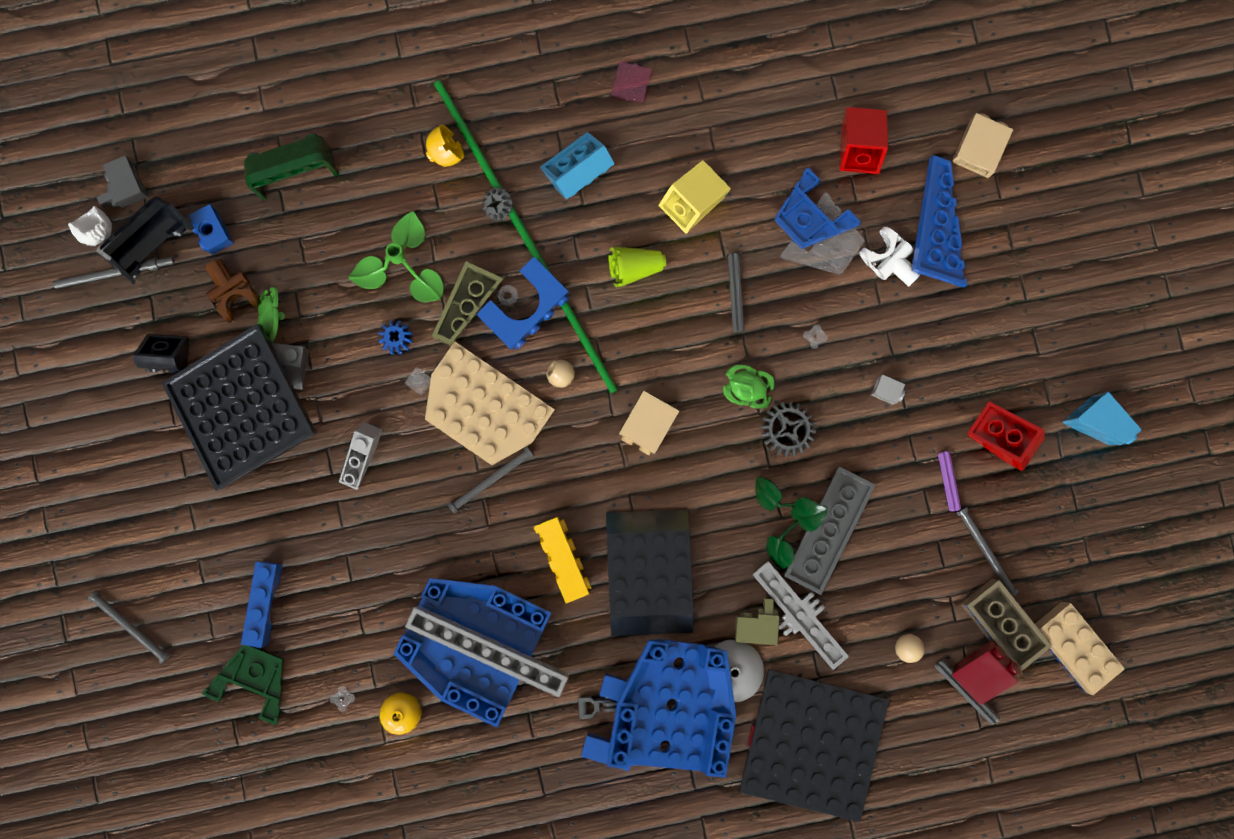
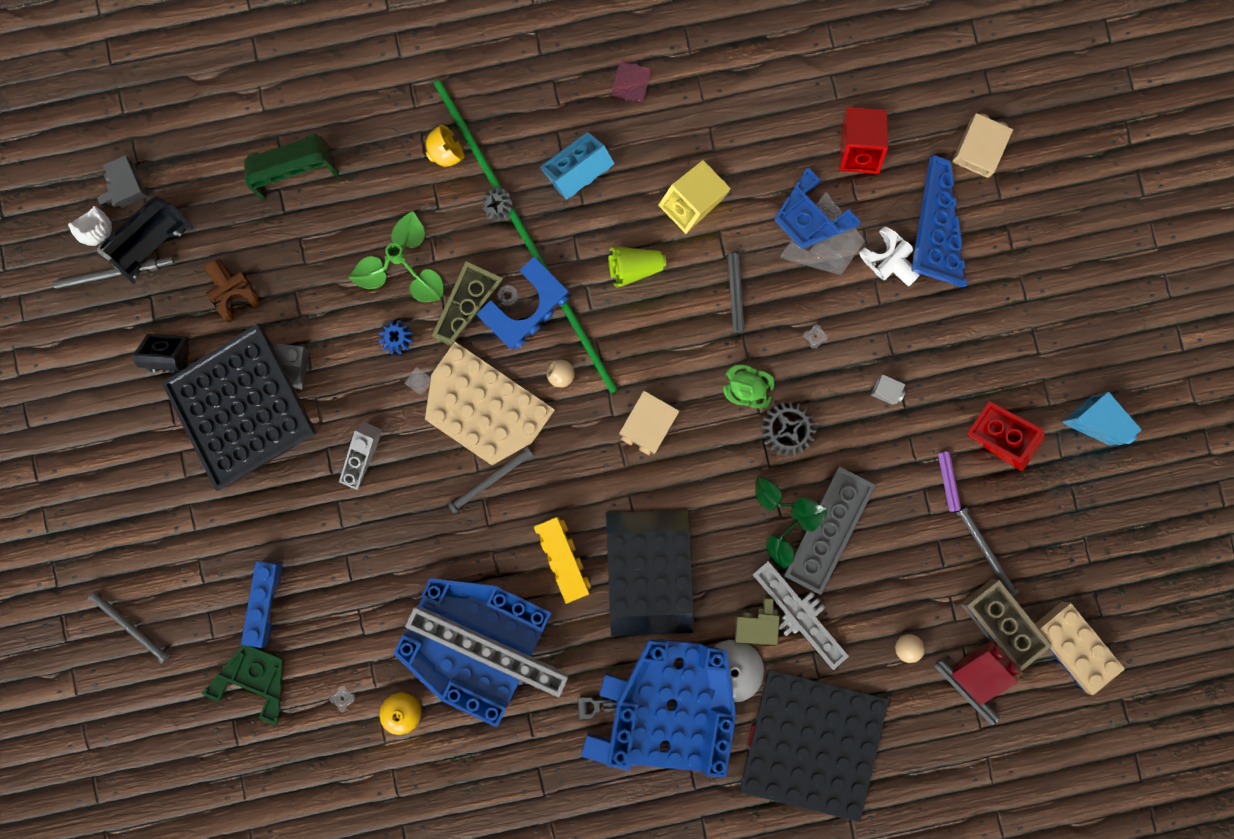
blue brick [188,204,234,255] -> none
bright green shield [257,287,285,343] -> none

